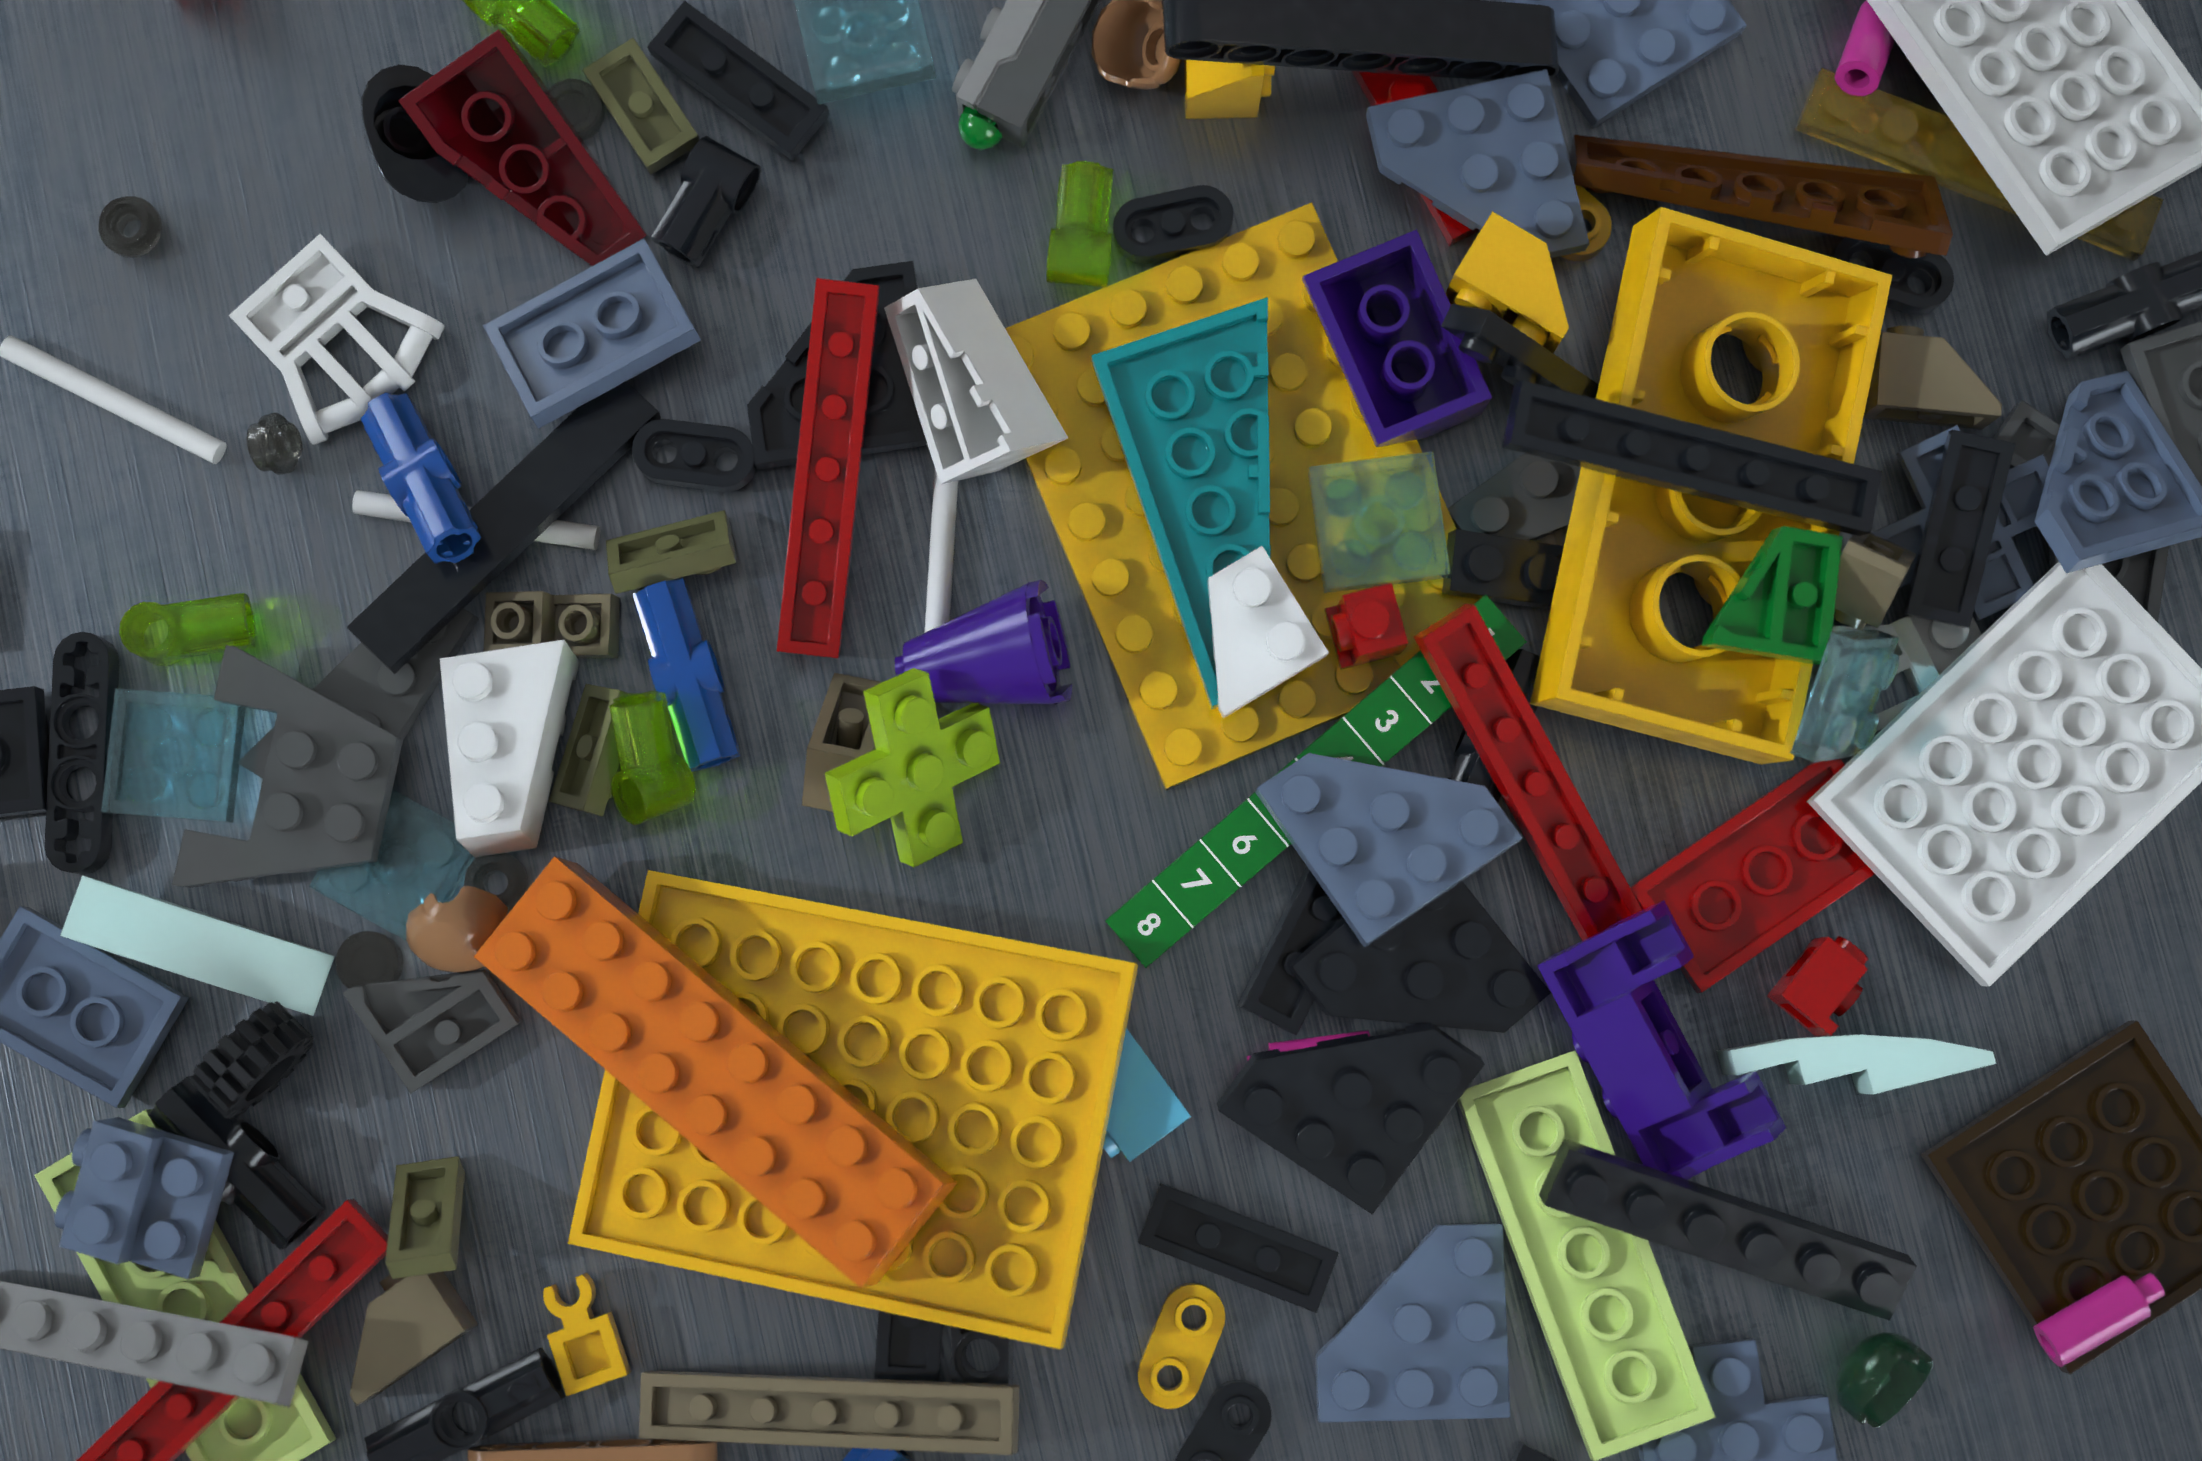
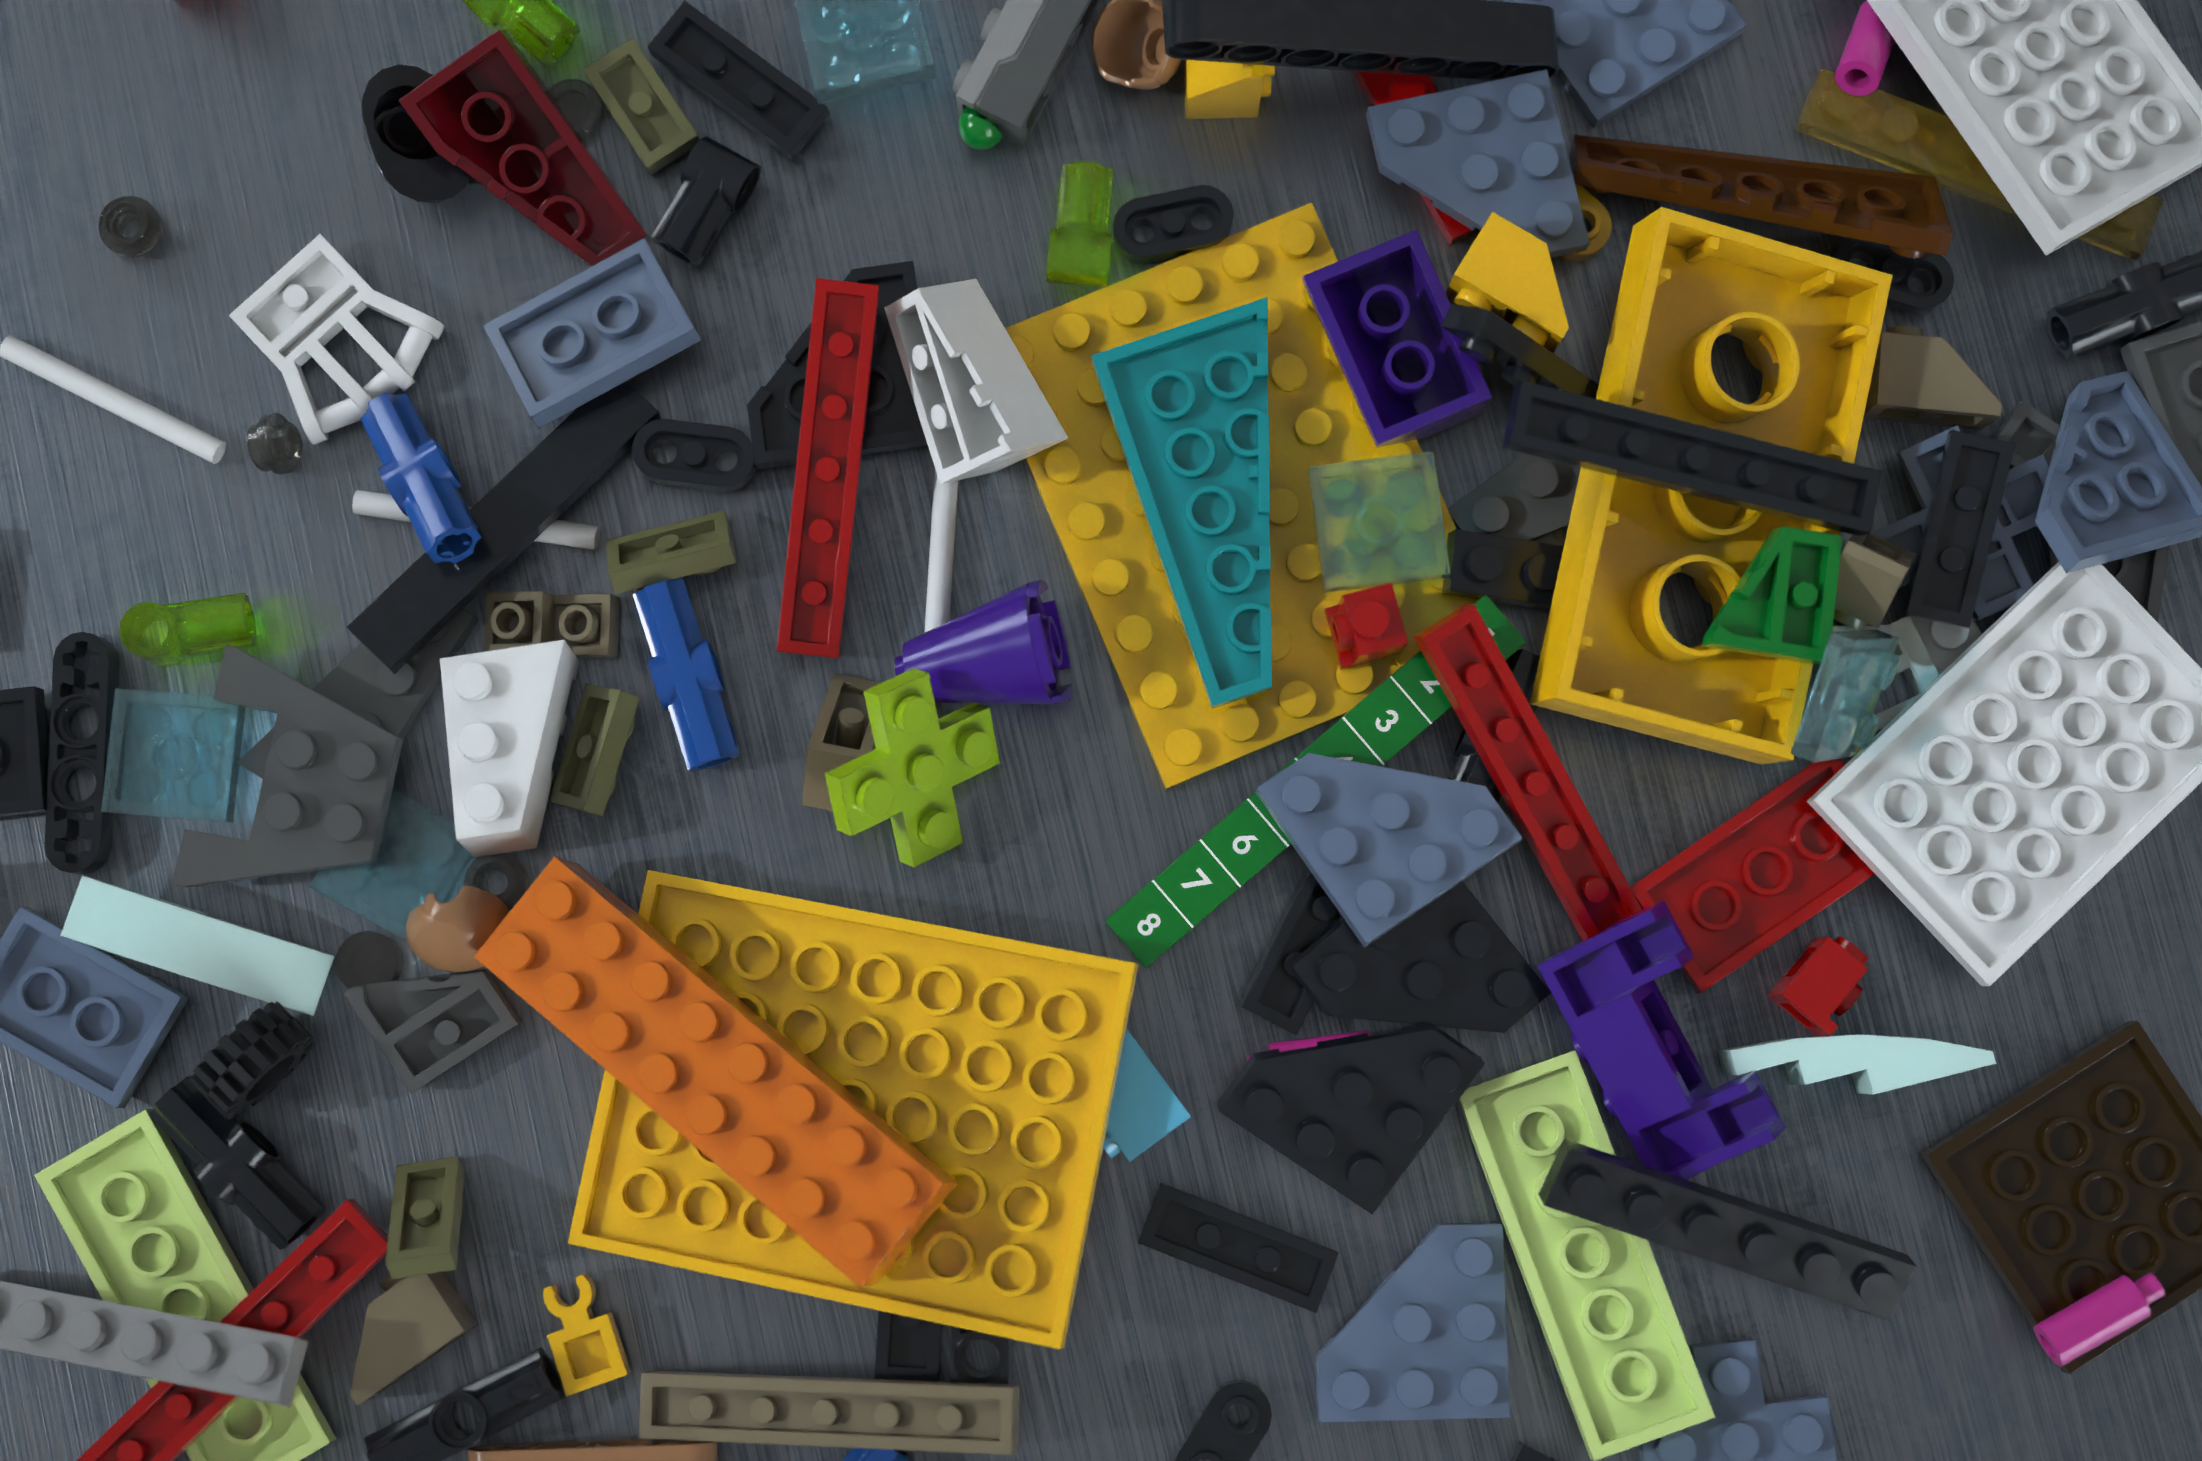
sand blue plate [54,1117,234,1279] -> none
clear neon green piece [609,691,696,825] -> none
yellow plate [1138,1282,1225,1409] -> none
white wing [1207,546,1329,718] -> none
clear green hair [1835,1332,1934,1428] -> none

